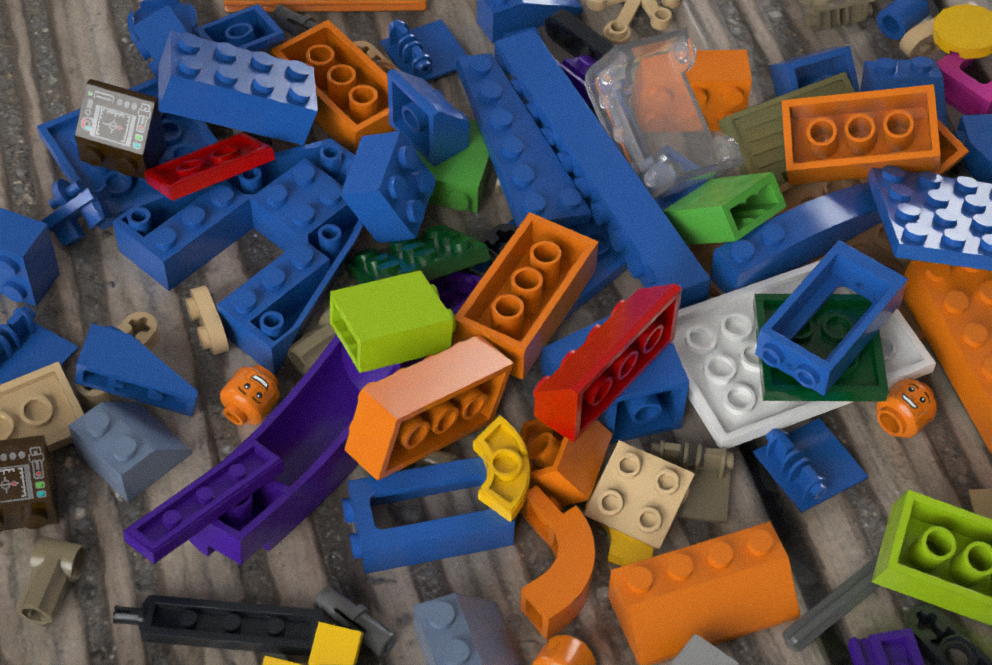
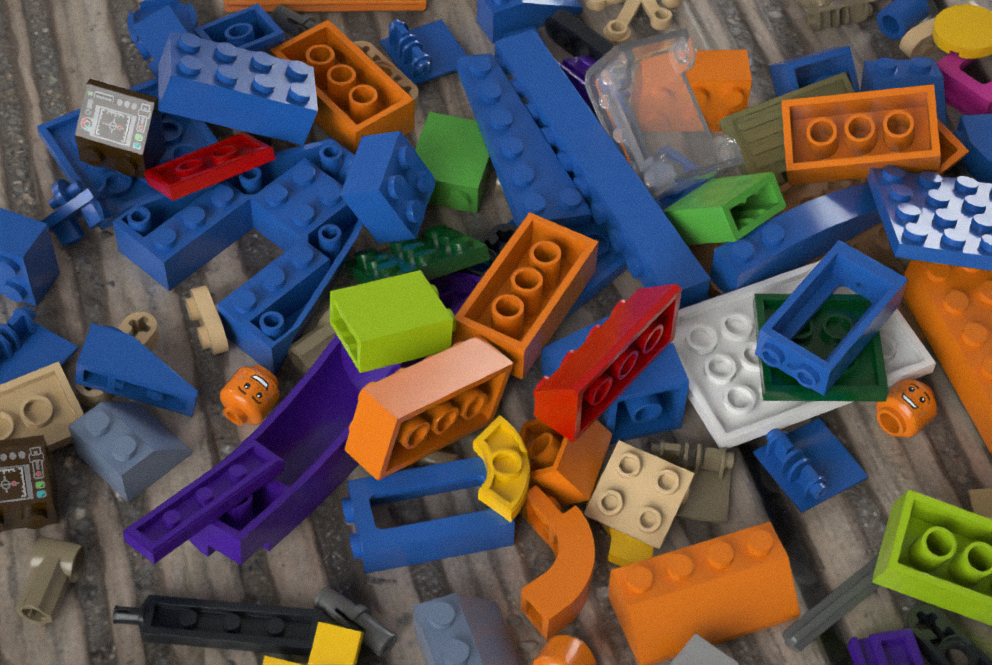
blue slope [387,69,470,167] -> none

